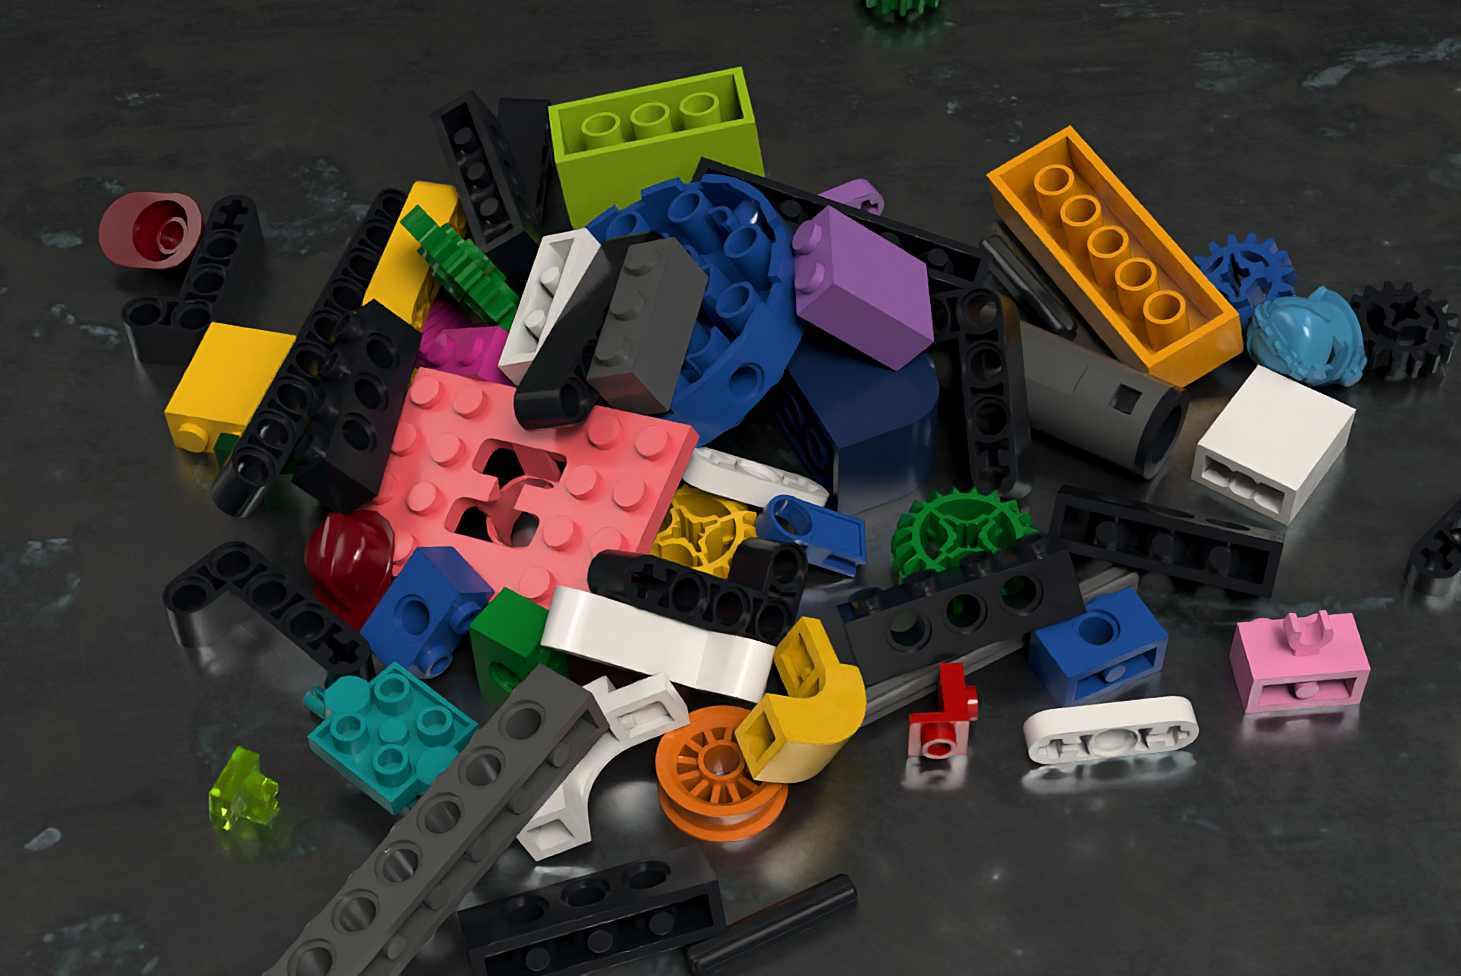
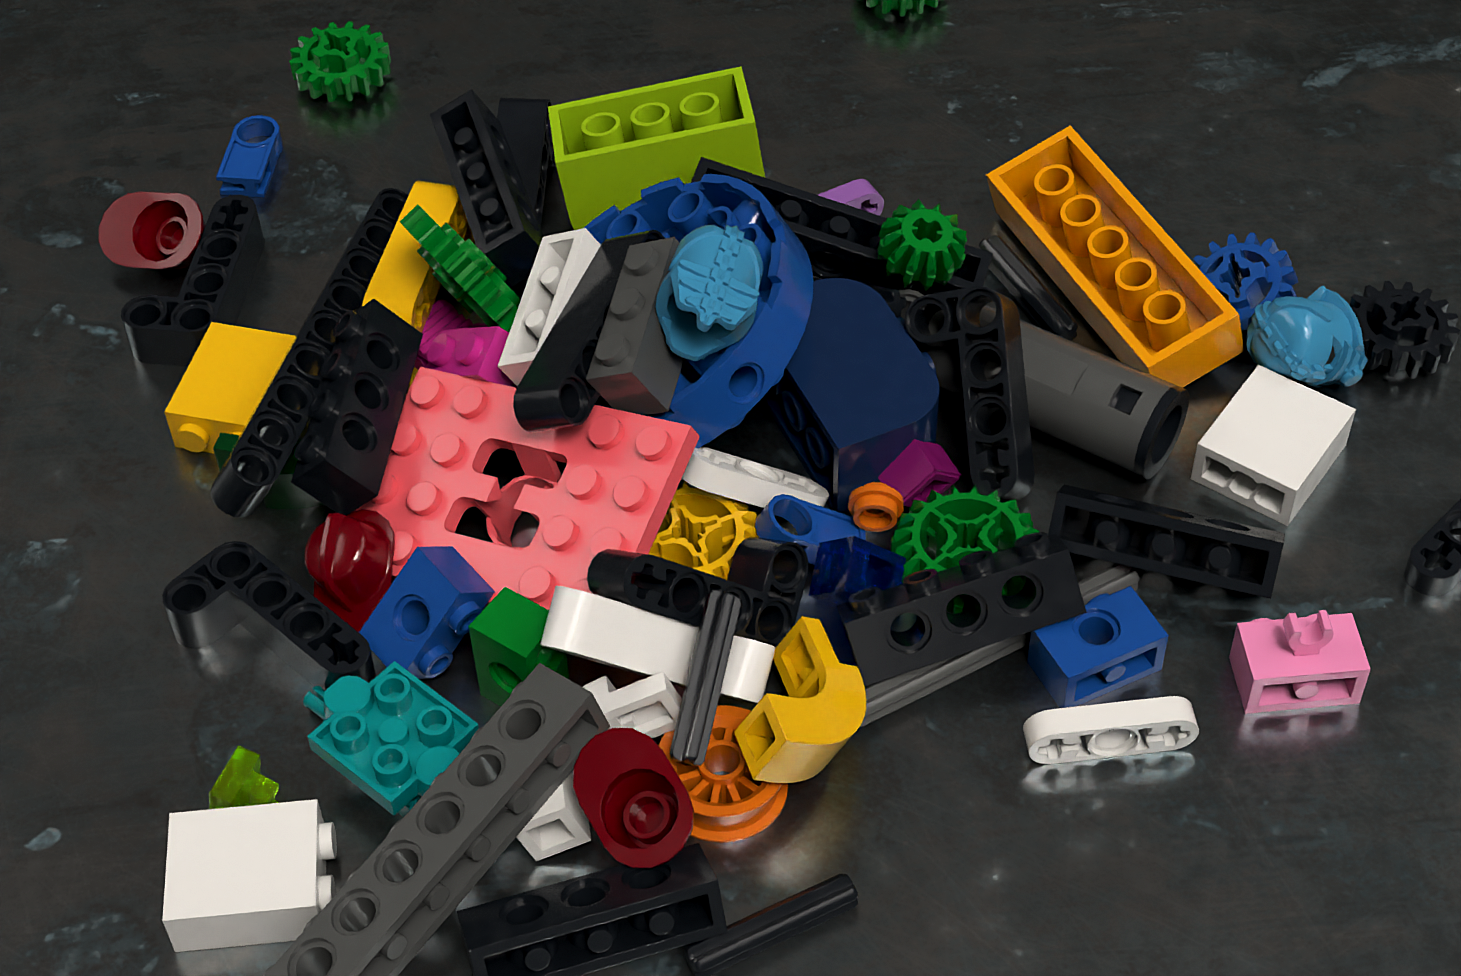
medium lavender brick [792,205,934,371] -> none
red bracket [907,662,978,759] -> none
none -> white brick [162,799,337,952]
none -> blue piece [216,115,283,198]
none -> green gear [289,21,391,102]
none -> dark red piece [573,728,694,868]
none -> dark azure helmet [656,225,764,361]
none -> black axle [669,590,741,766]
none -> clear blue brick [809,536,906,605]
none -> orange plate [848,482,904,532]
none -> green gear [877,199,967,291]
none -> magenta slope [878,439,961,507]

